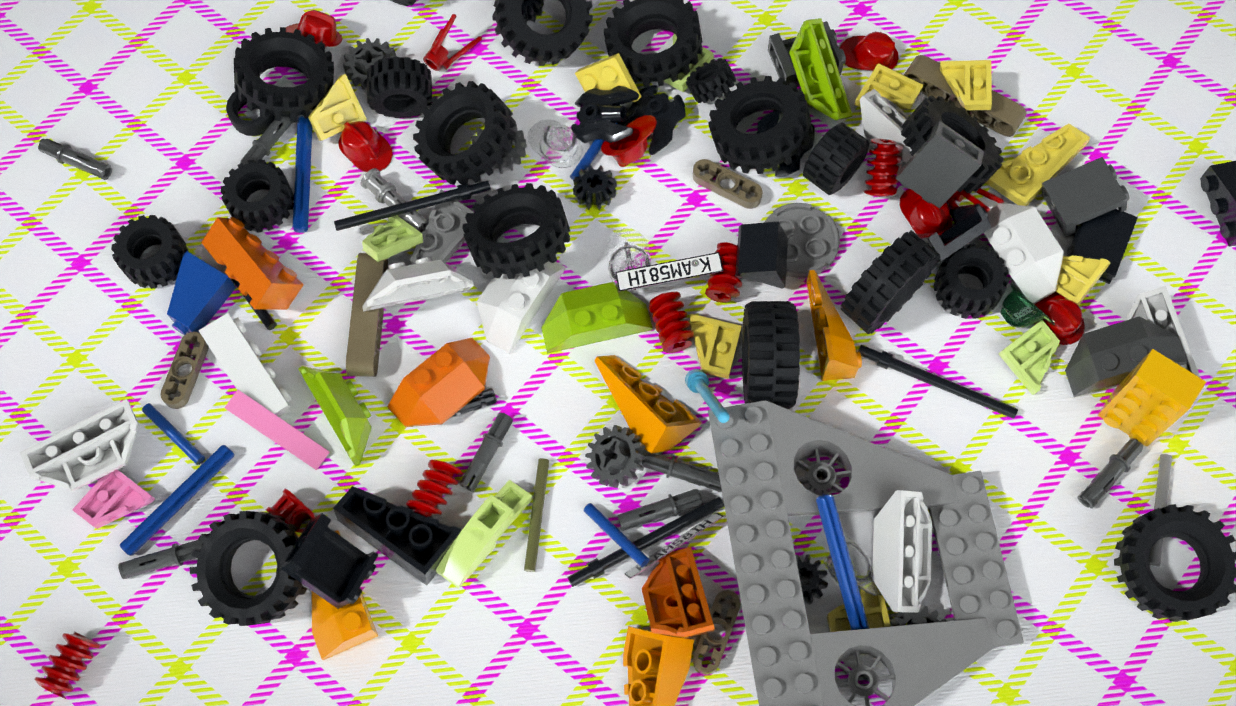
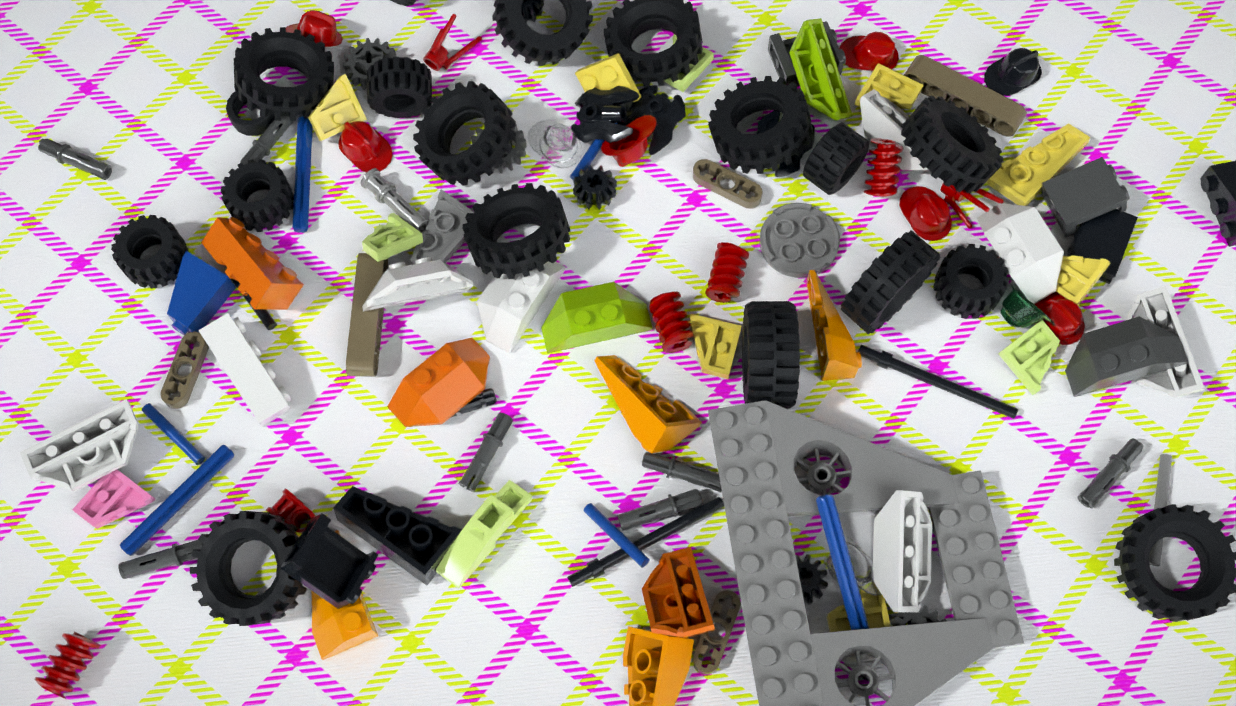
bright pink sticker [224,390,330,470] -> none
lime wedge [298,366,372,467] -> none
black bar [334,180,491,231] -> none
red piece [406,460,463,517] -> none
olive bar [524,458,549,572] -> none
dark grey gear [585,425,647,488] -> none
clear piece [606,228,651,290] -> none
sticker [615,252,723,291] -> none
sticker [624,512,724,579] -> none
medium azure piece [685,369,730,423] -> none
black tyre [686,58,736,103] -> none
black slope [735,221,788,289] -> none
dark grey panel [896,121,984,208] -> none
black panel [917,204,992,262] -> none
light yellow wing [940,60,992,110] -> none
yellow brick [1098,349,1206,447] -> none
none -> black piece [984,48,1042,96]

